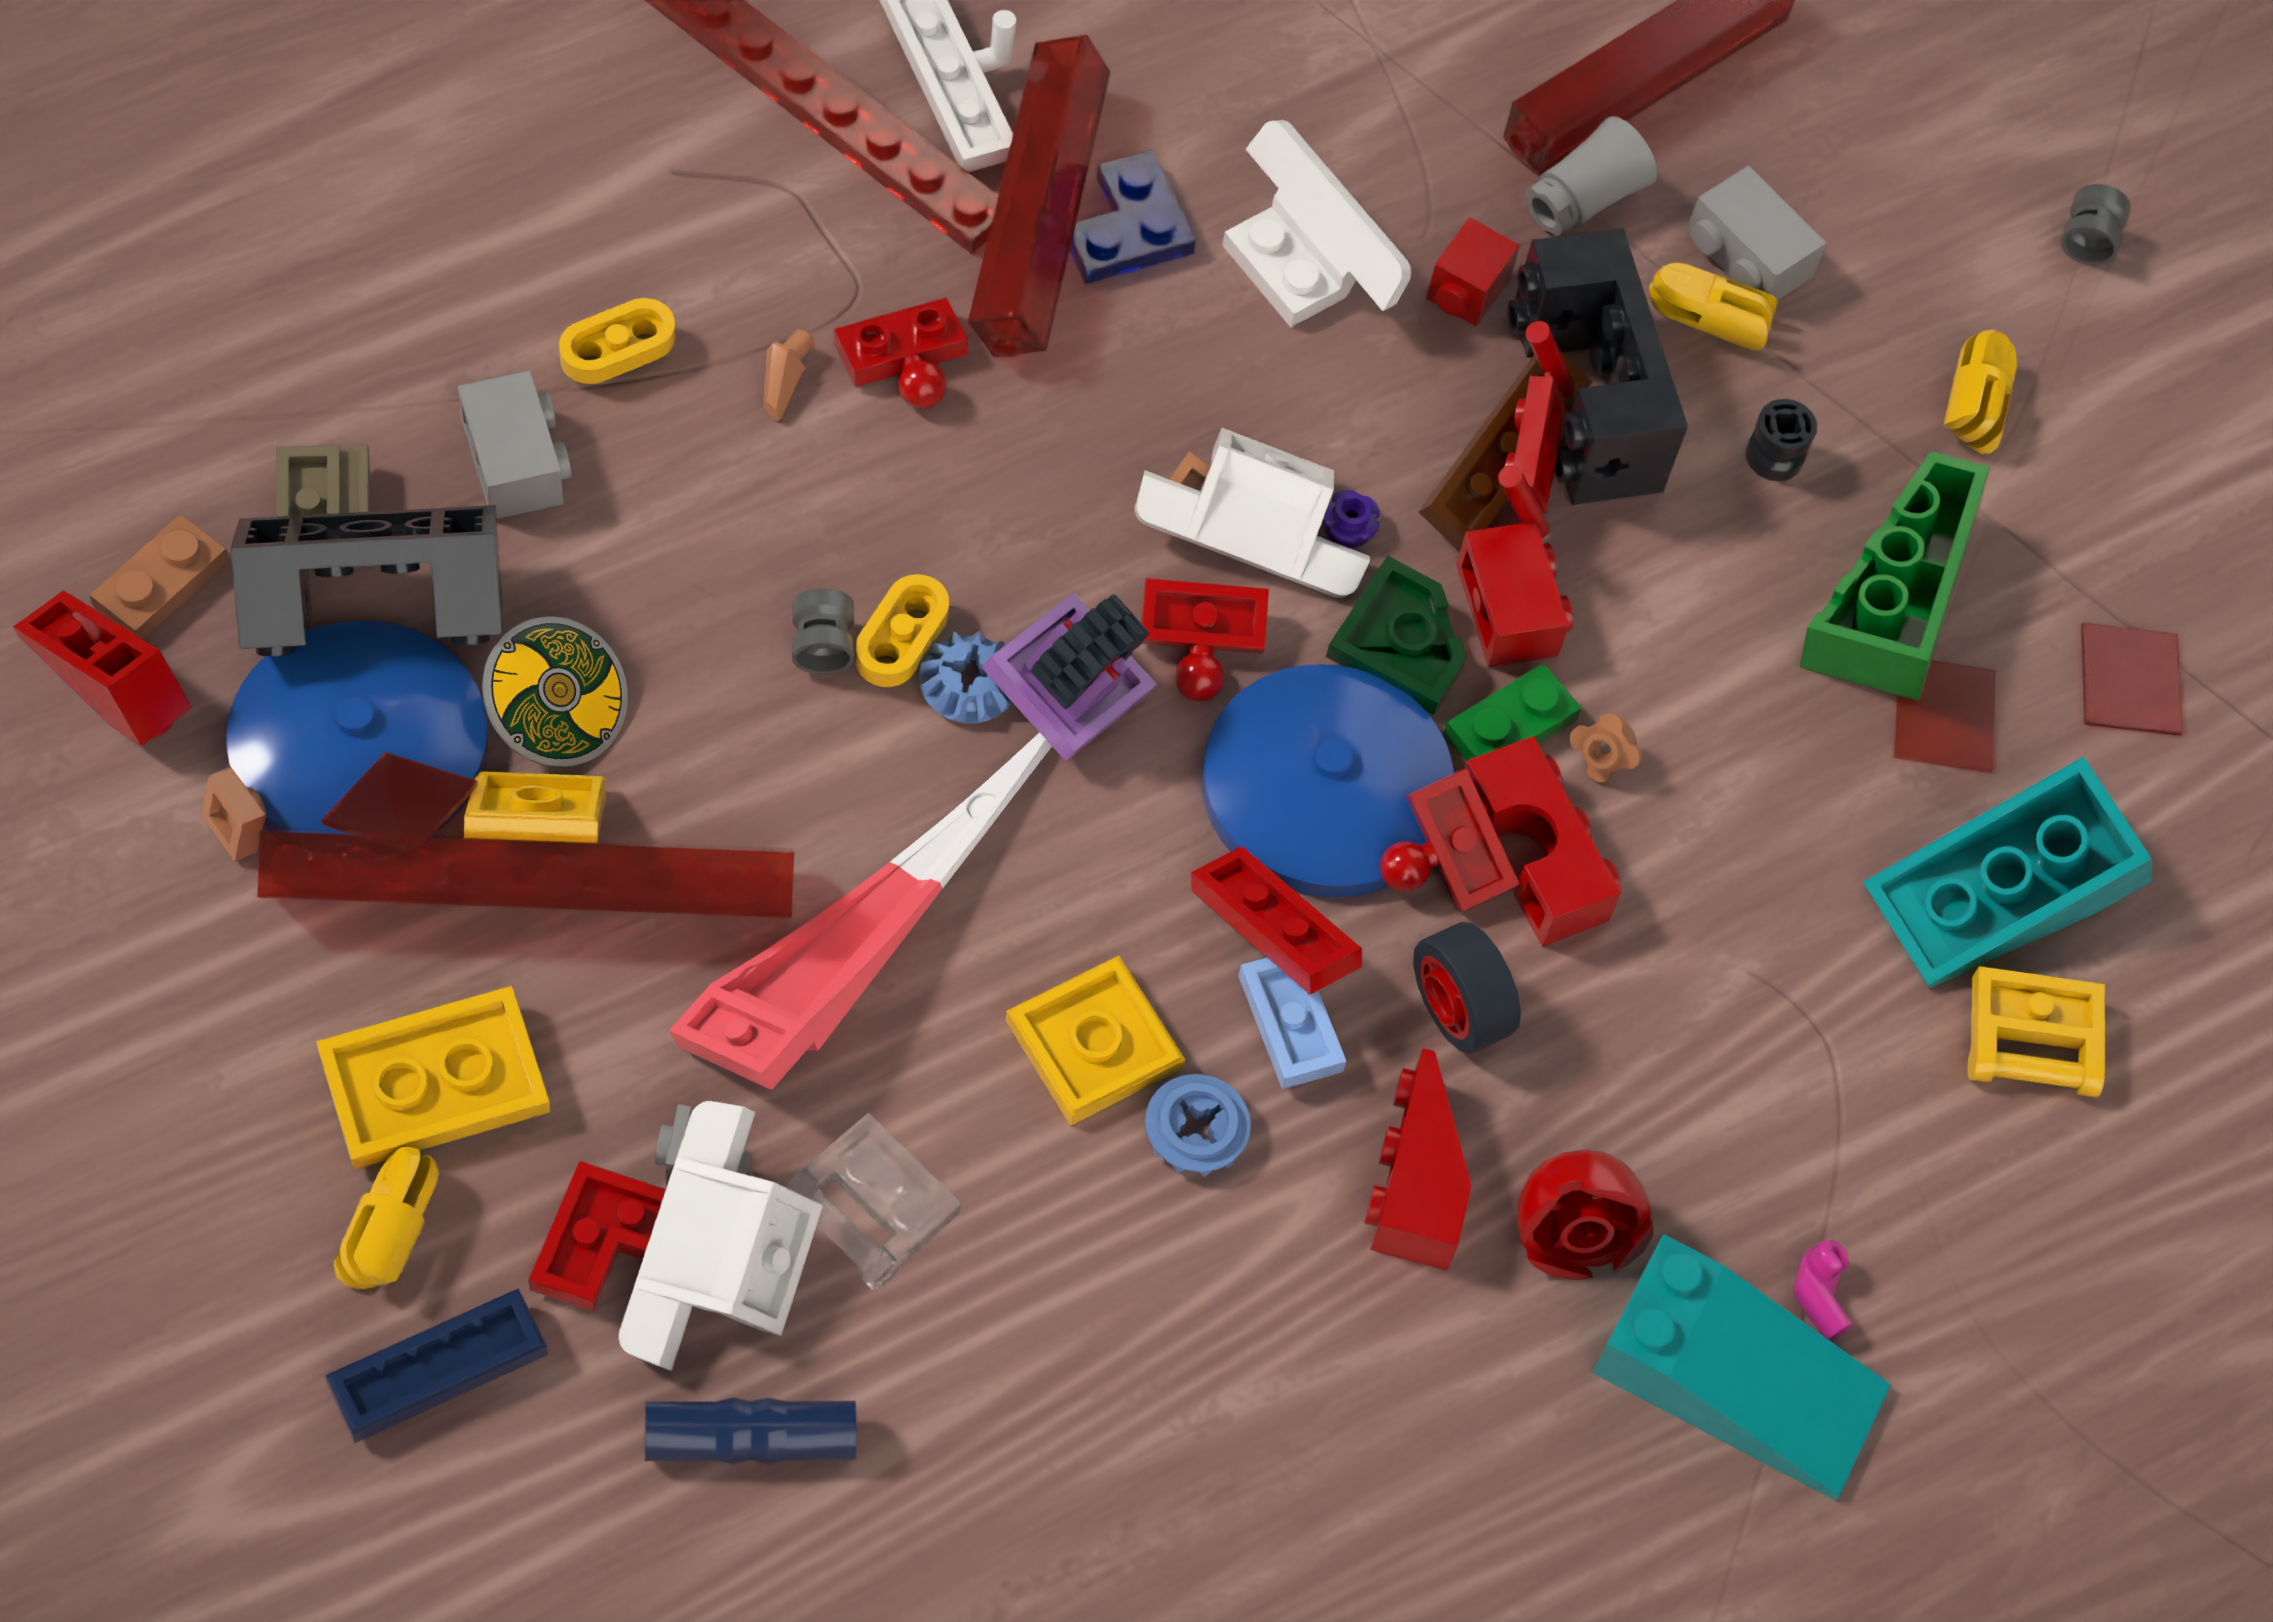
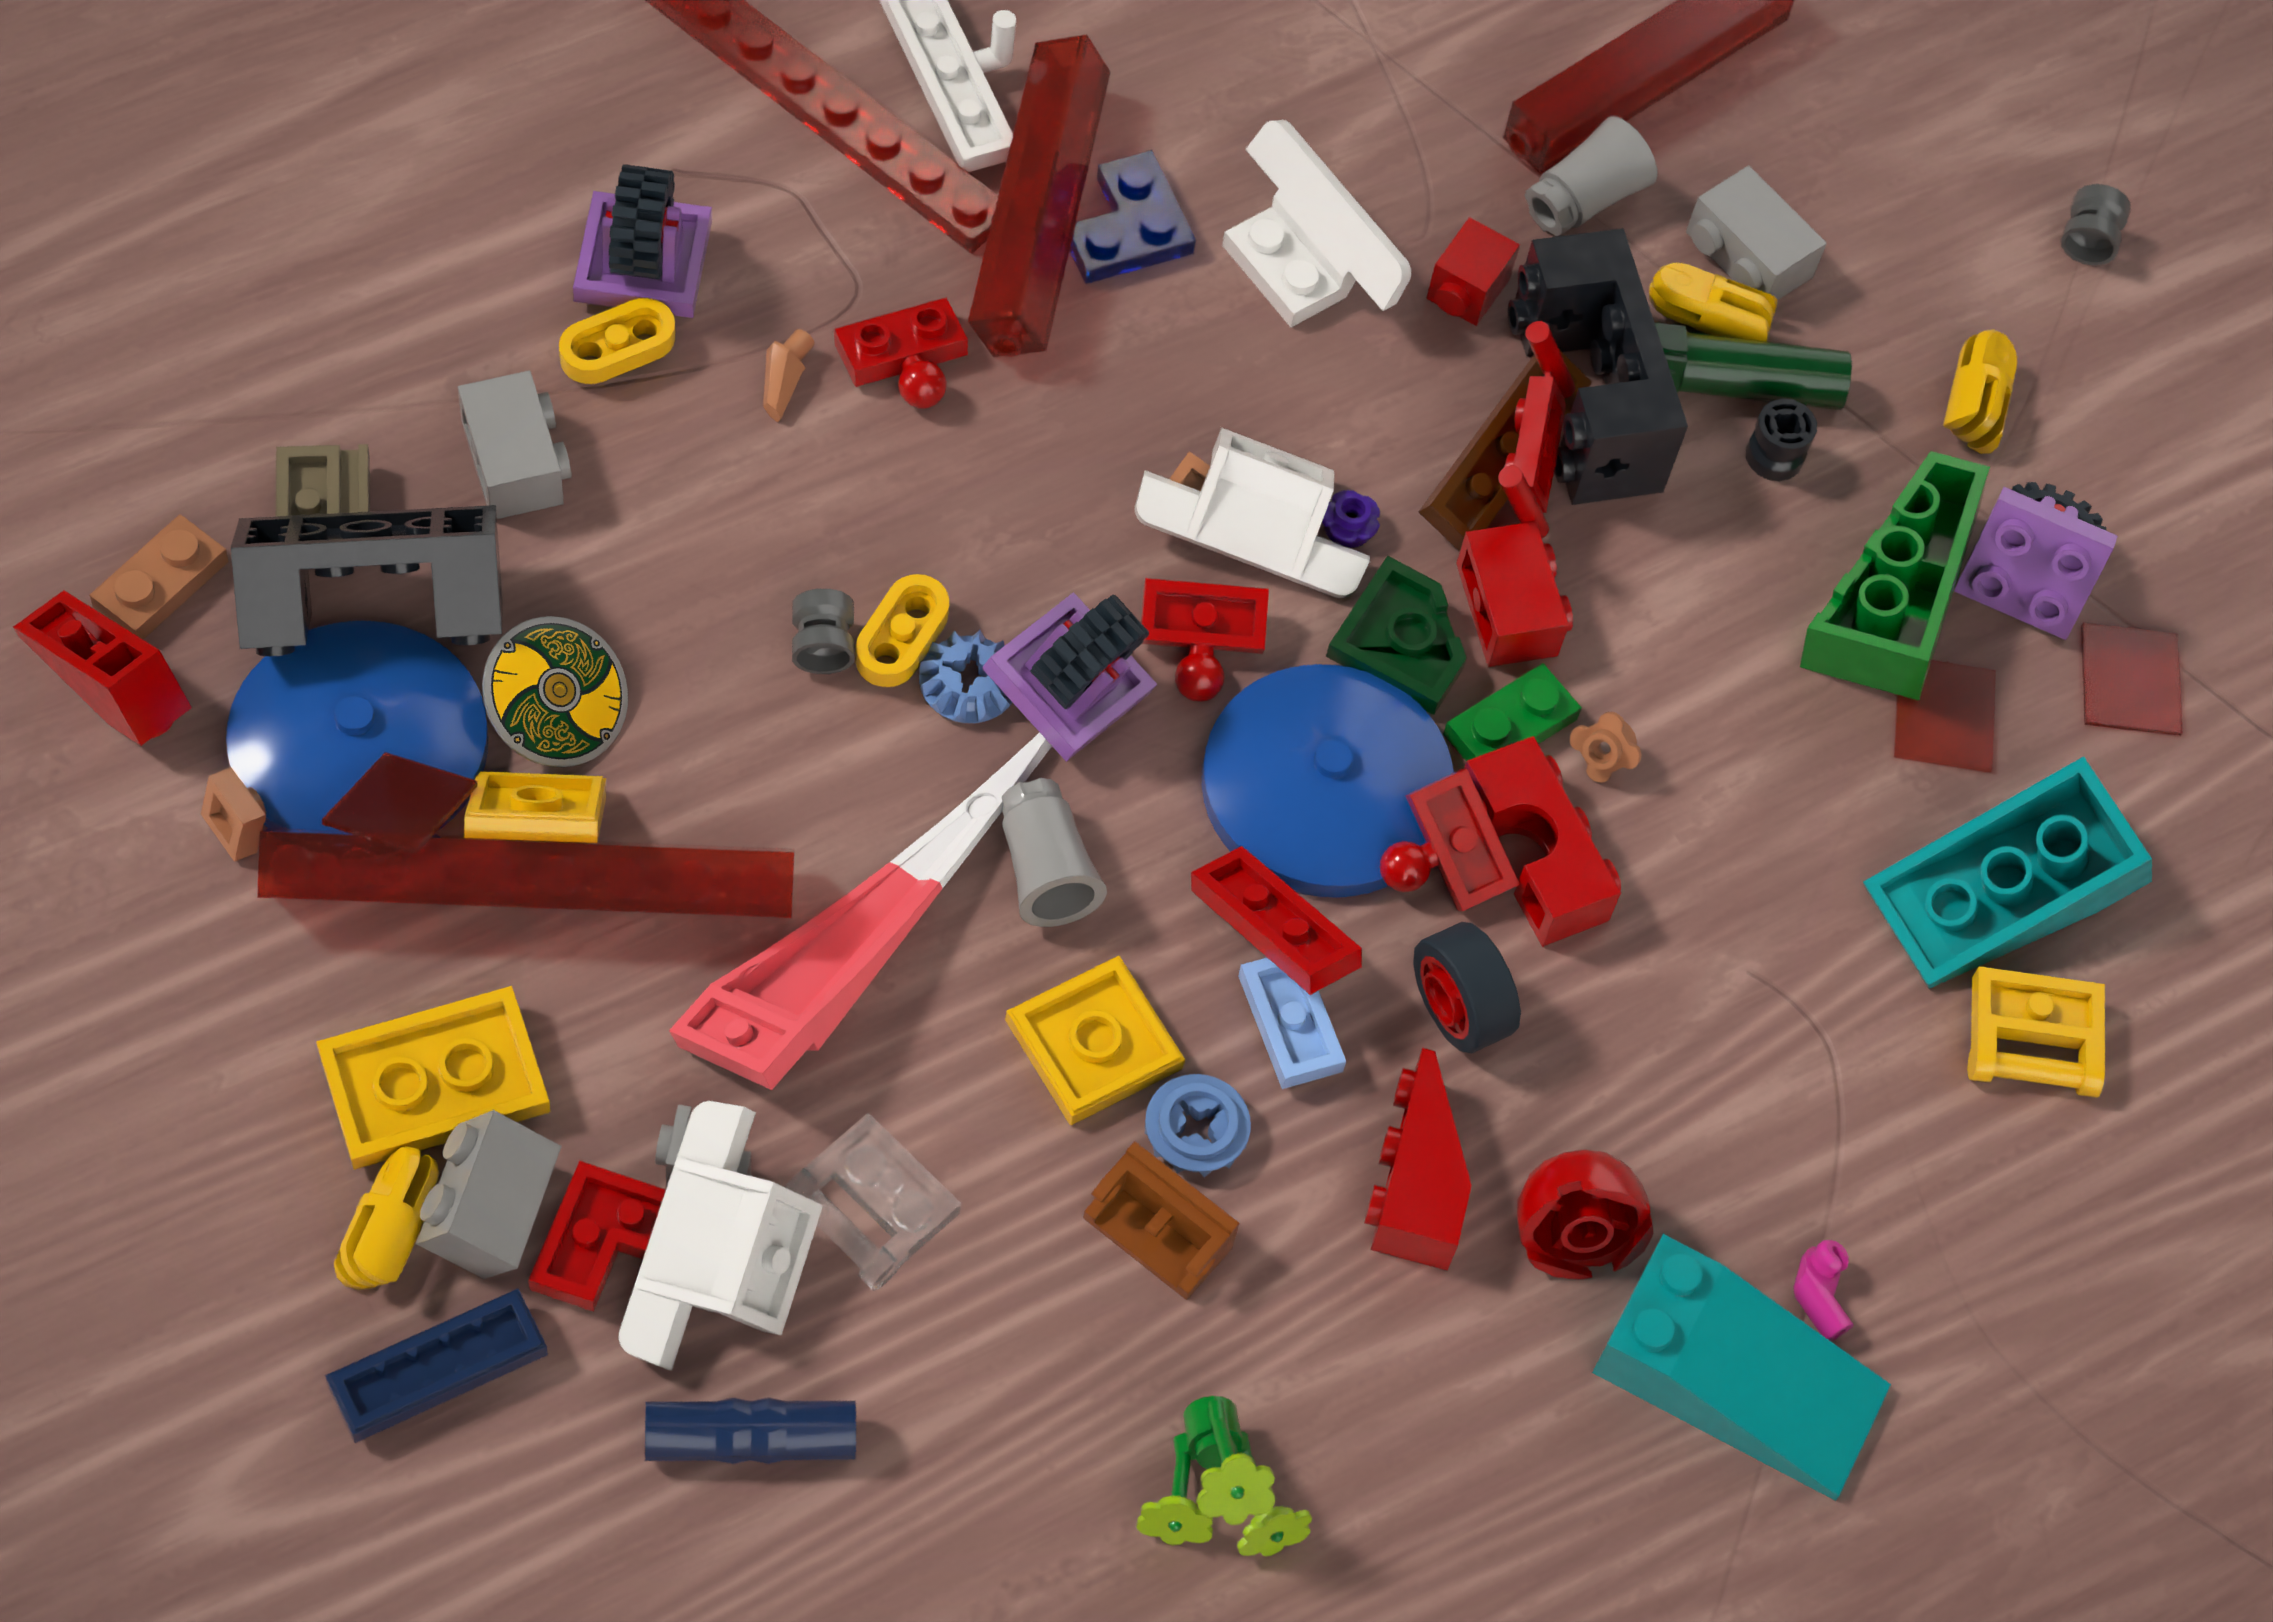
none -> light grey brick [416,1110,561,1279]
none -> plate [573,164,712,318]
none -> light grey plant [1002,778,1107,927]
none -> dark orange hinge [1083,1141,1240,1300]
none -> lime plant [1136,1396,1312,1556]
none -> dark green piece [1654,322,1852,410]
none -> medium lavender plate [1954,482,2118,640]

